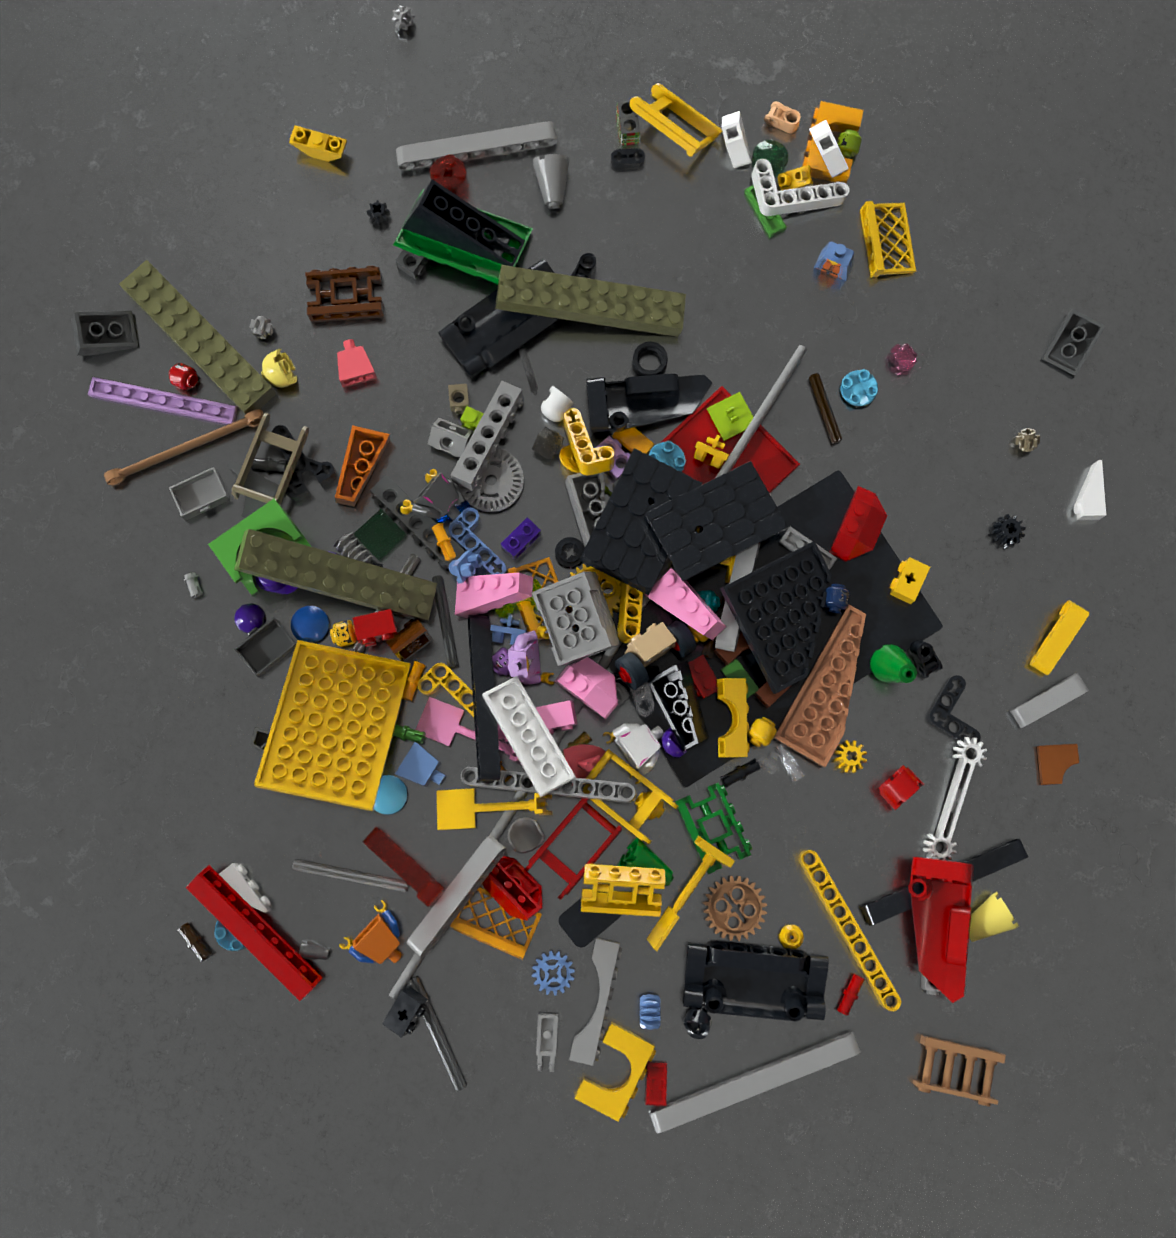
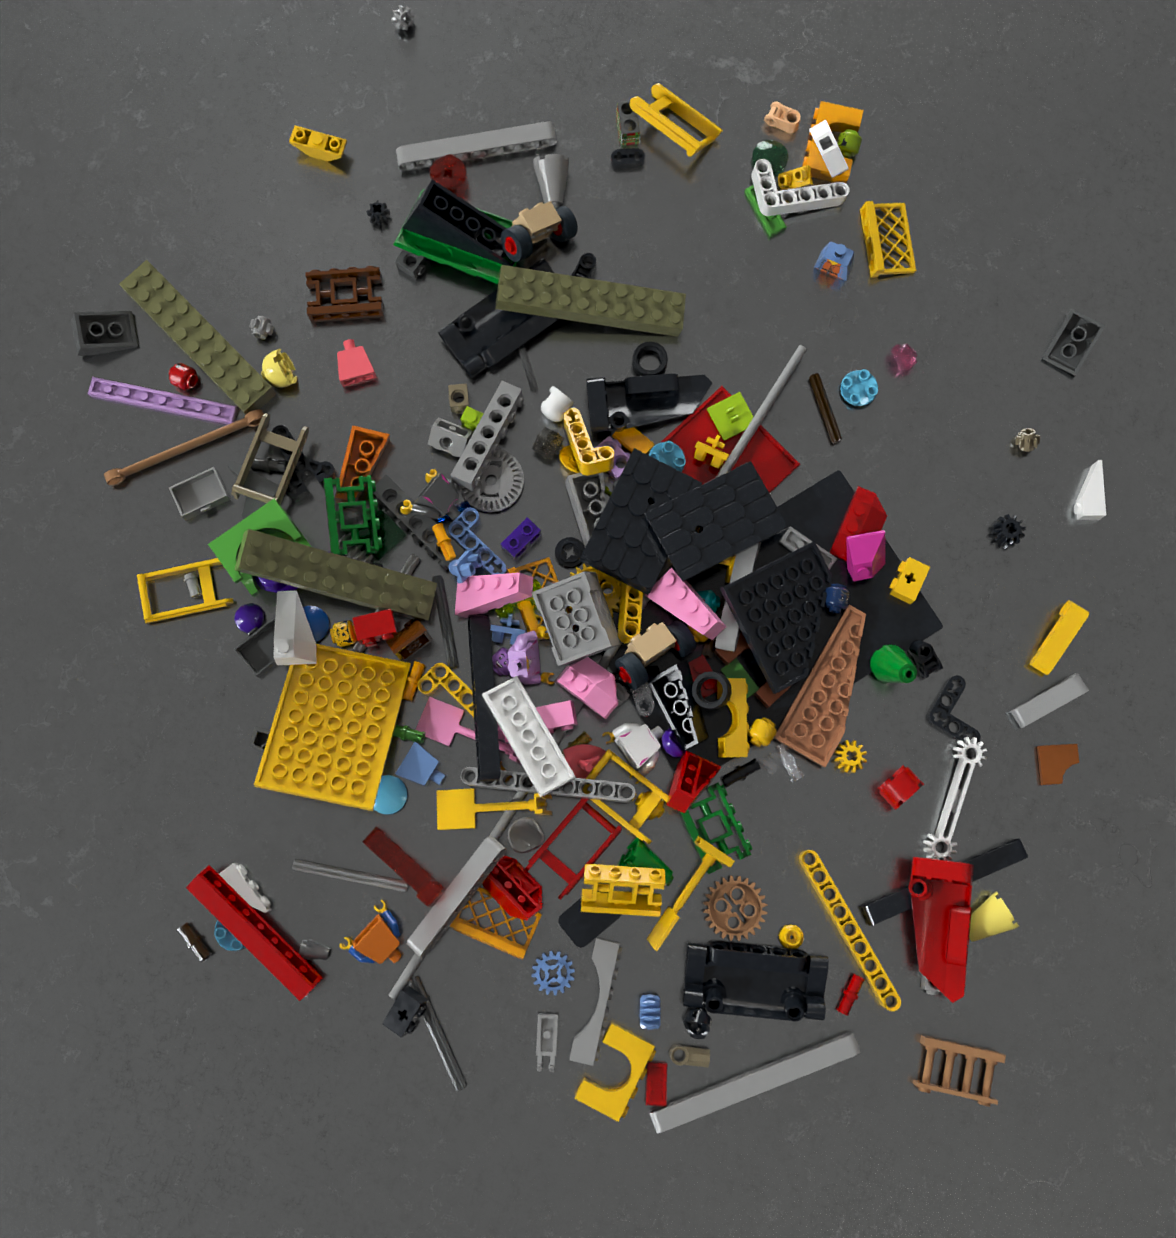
white slope [722,111,751,169] -> none
none -> yellow piece [137,558,234,624]
none -> white wedge [274,591,317,665]
none -> green fence [324,475,382,556]
none -> brick [501,201,578,262]
none -> red wedge [666,750,722,813]
none -> dark tan piece [669,1044,710,1067]
none -> black tyre [692,671,732,709]
none -> dark pink slope [846,530,885,581]

